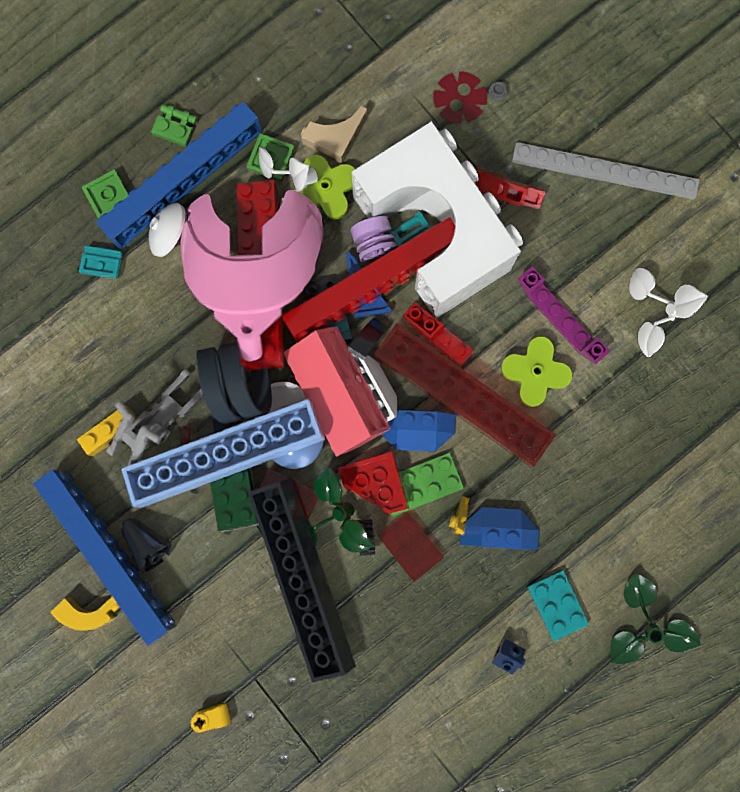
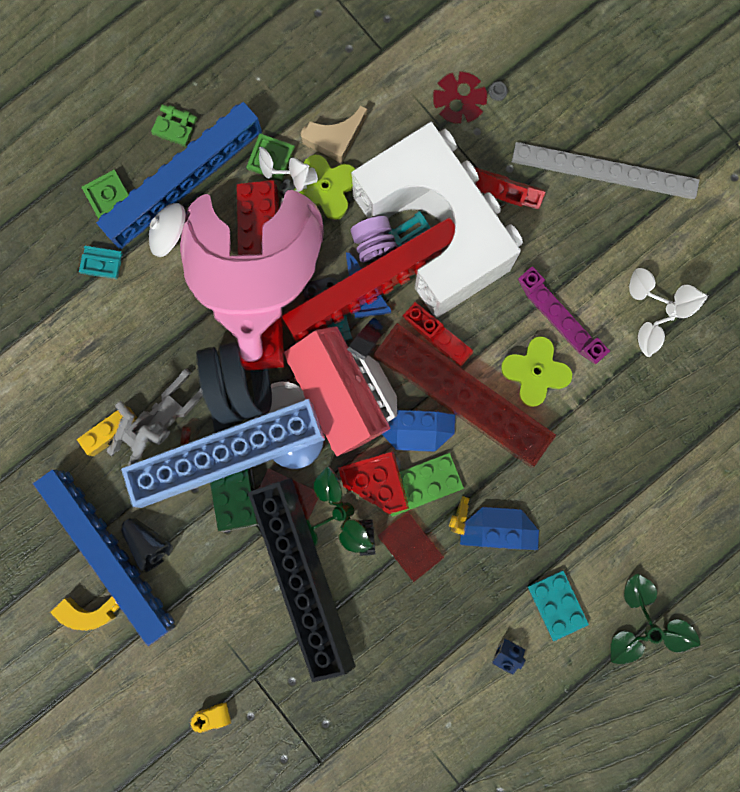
none -> dark grey plate [278,179,296,197]

